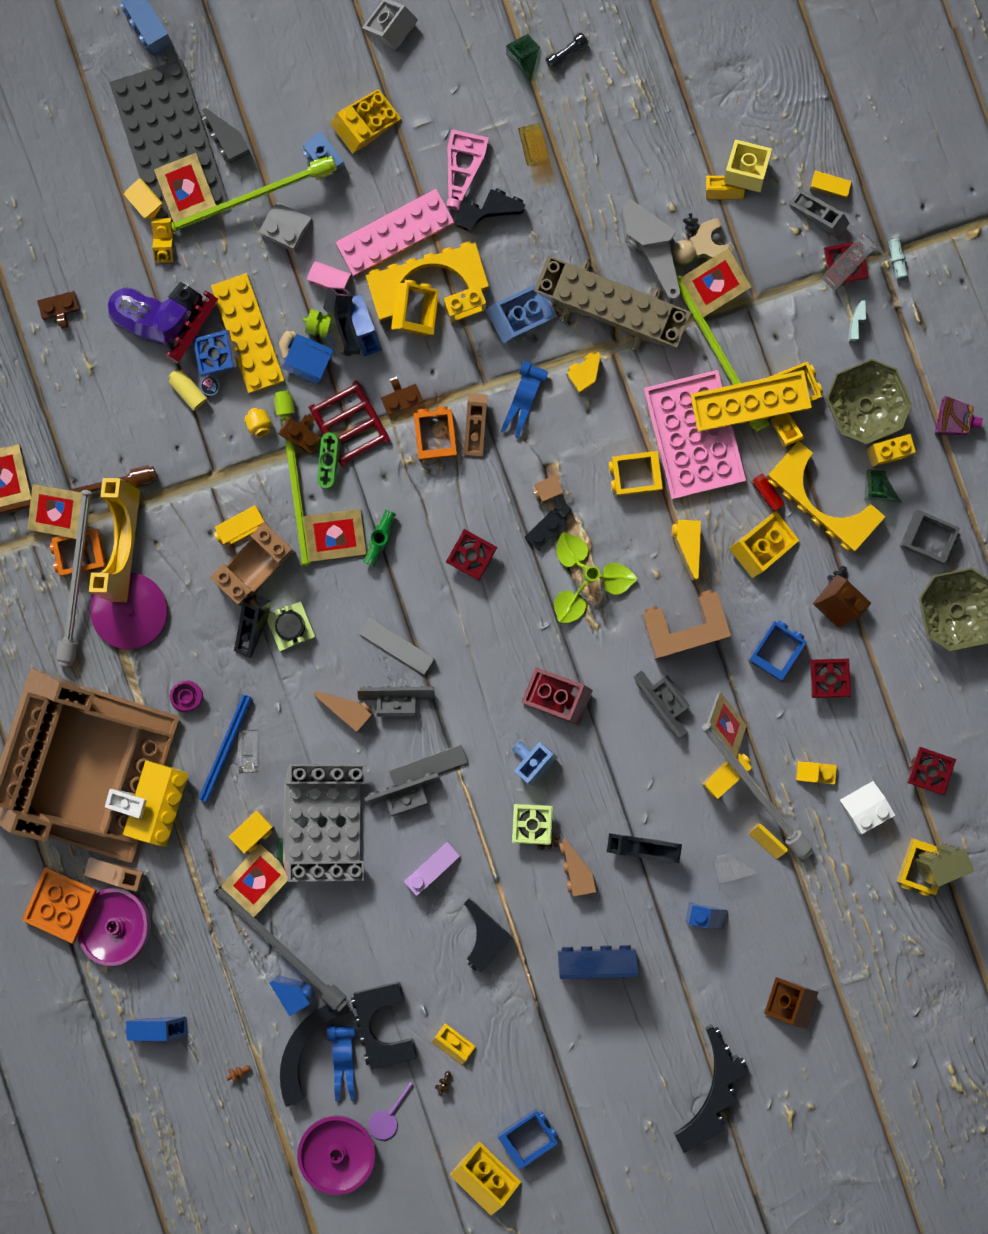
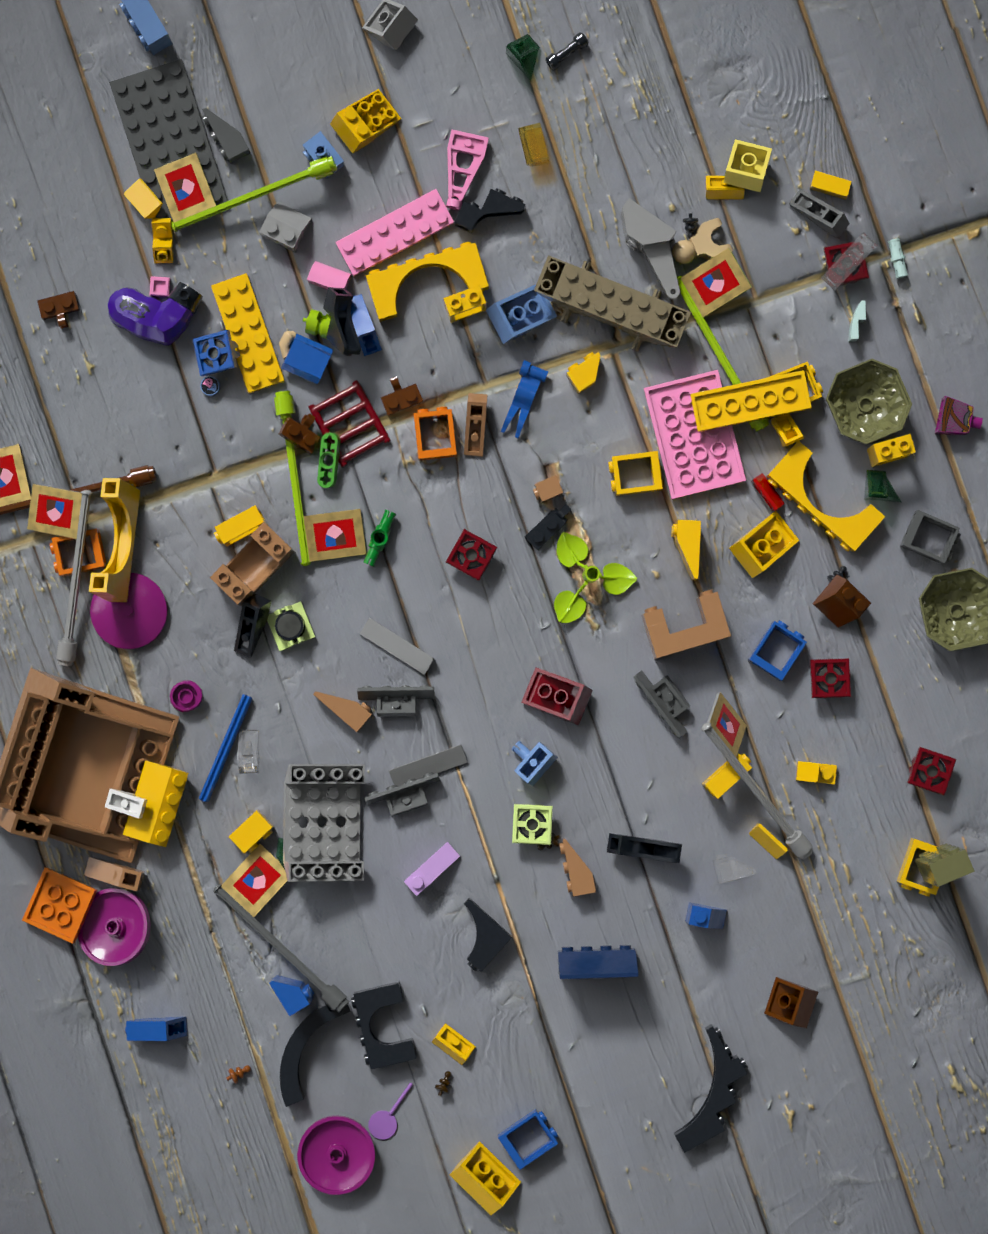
dark red hinge [165,290,218,363] -> none
light yellow brick [168,369,208,411] -> none
yellow head [244,408,272,438] -> none
blue flag [327,1025,355,1101] -> none
yellow window [391,280,439,336] -> none
white slope [840,781,895,834] -> none
none -> bright pink tile [149,276,171,297]

